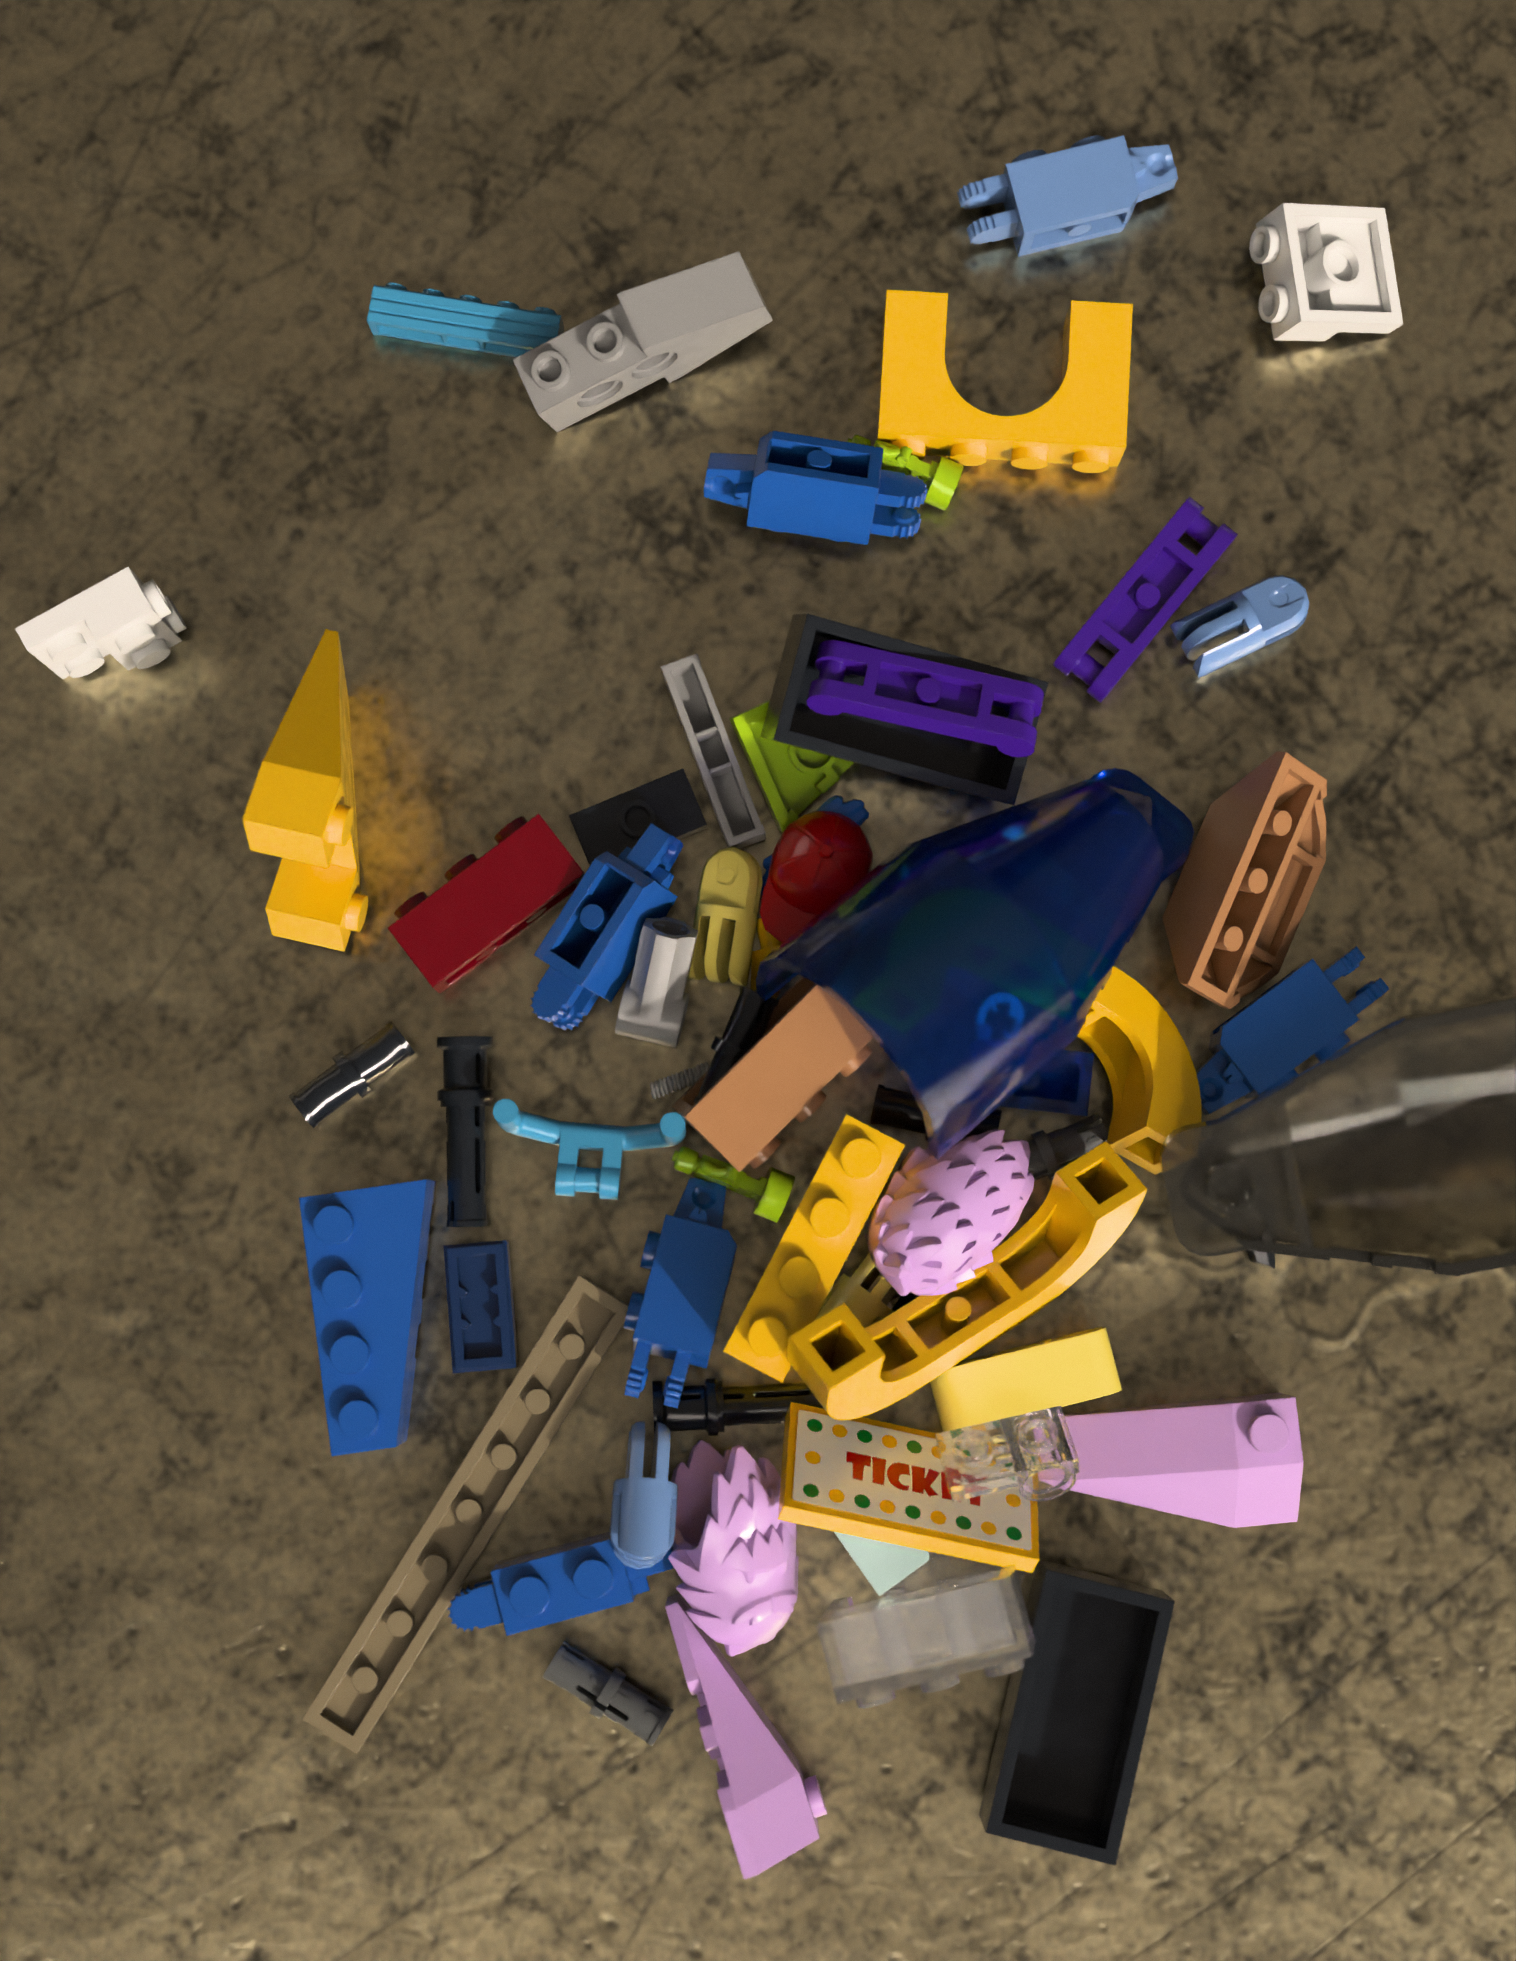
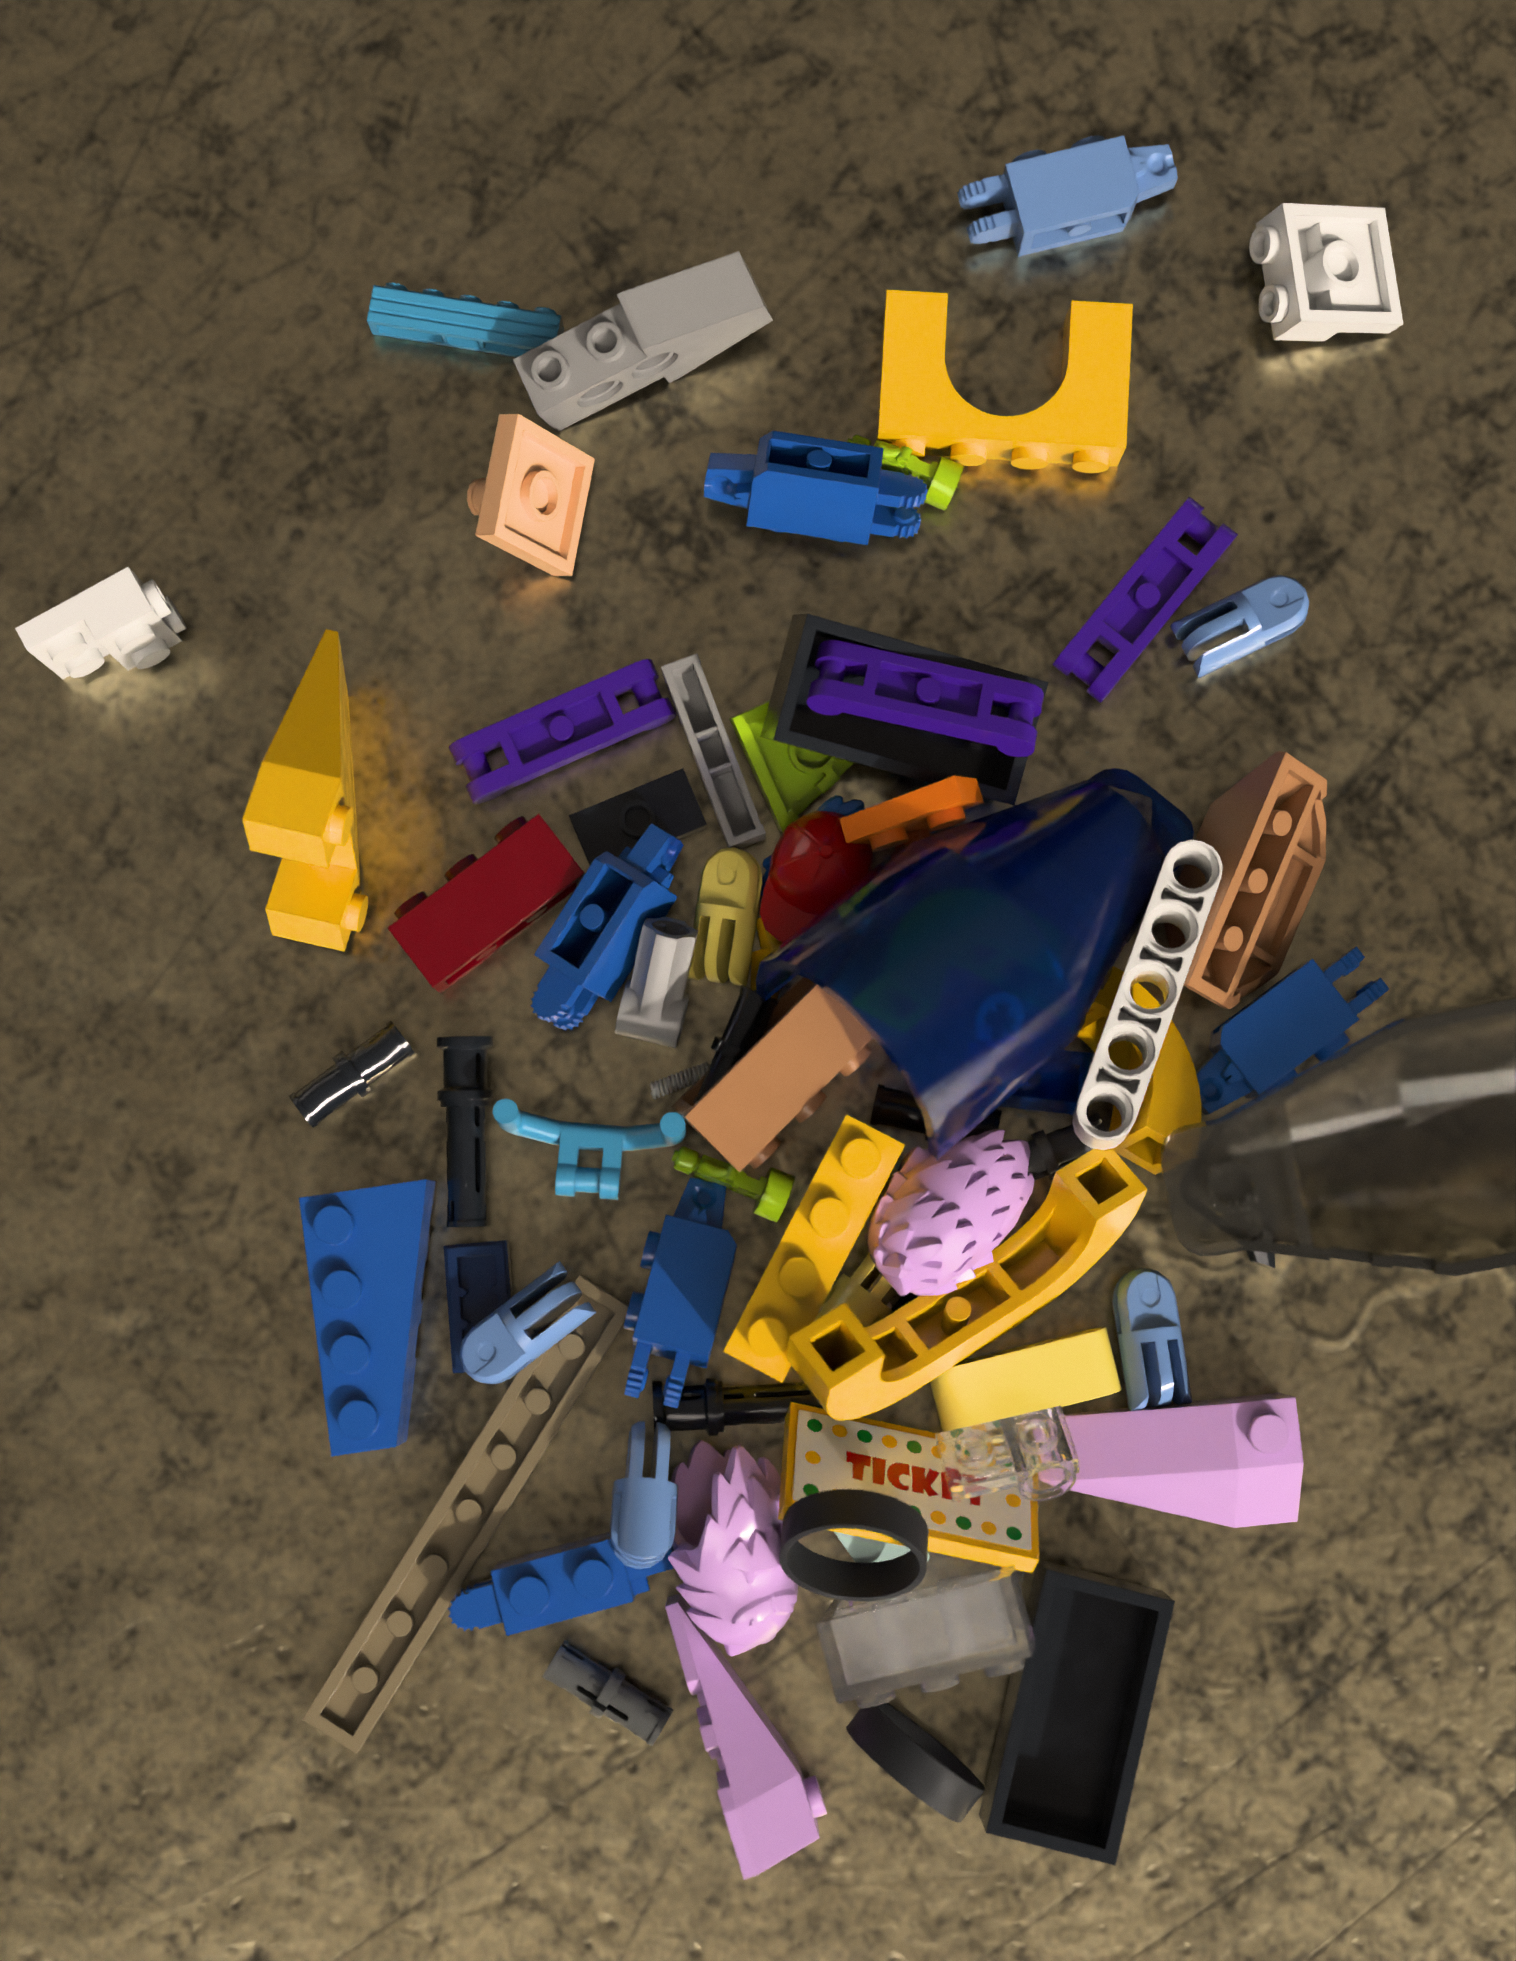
none -> dark purple plate [449,659,677,804]
none -> medium blue arm [459,1261,596,1384]
none -> light nougat tile [467,413,595,576]
none -> black tyre [779,1489,929,1602]
none -> orange plate [839,776,984,853]
none -> black tyre [846,1695,985,1823]
none -> white beam [1072,840,1223,1150]
none -> medium blue arm [1112,1268,1192,1411]

